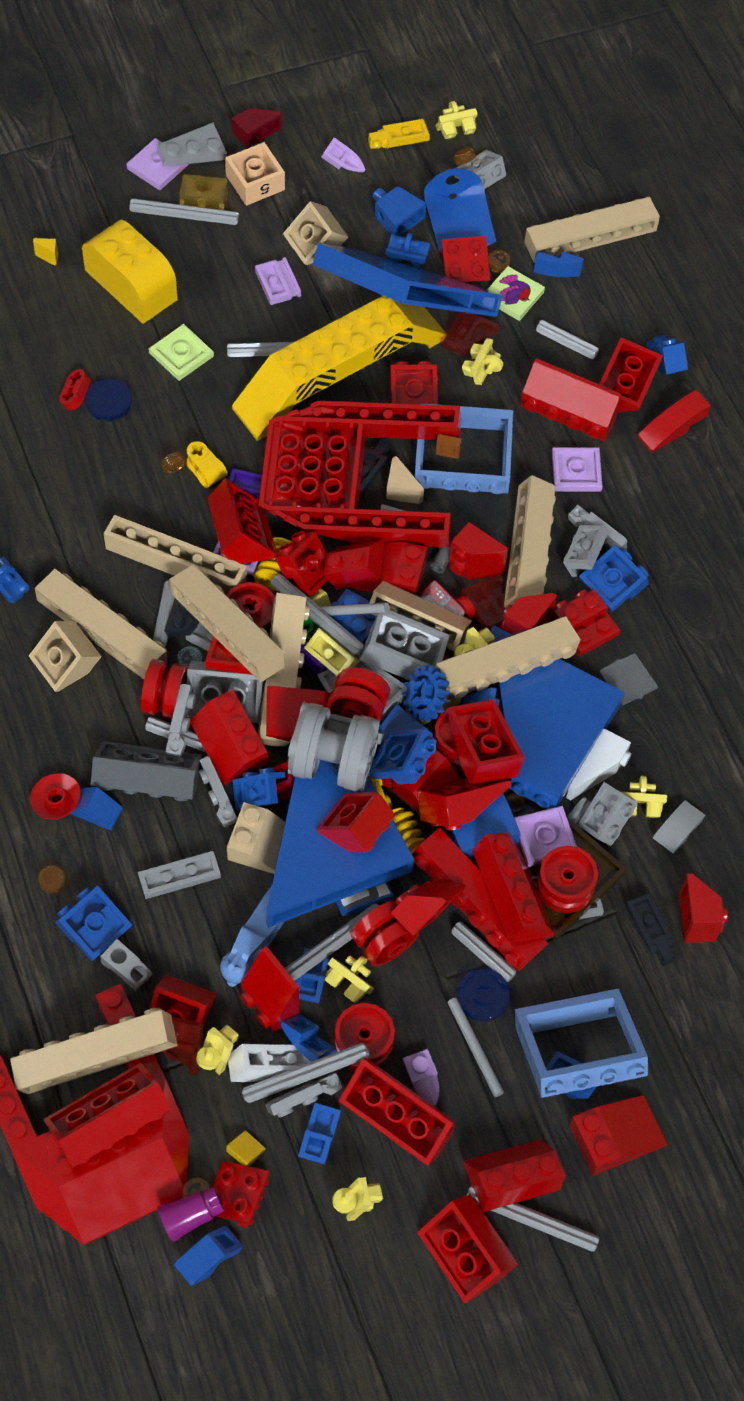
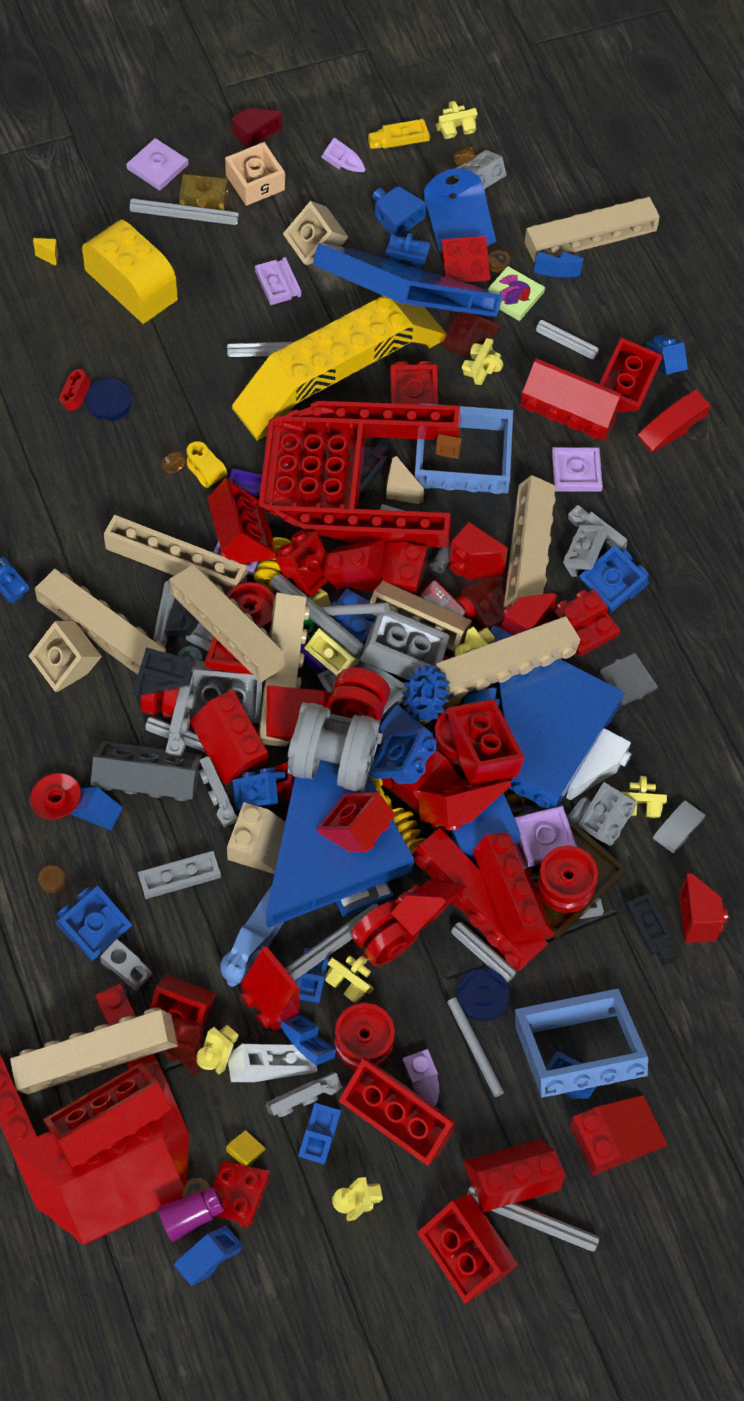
yellowish green tile [149,324,214,381] -> none
light grey wing [157,123,227,166] -> none
light grey axle [242,1043,369,1103] -> none
none -> black wing [132,647,196,696]

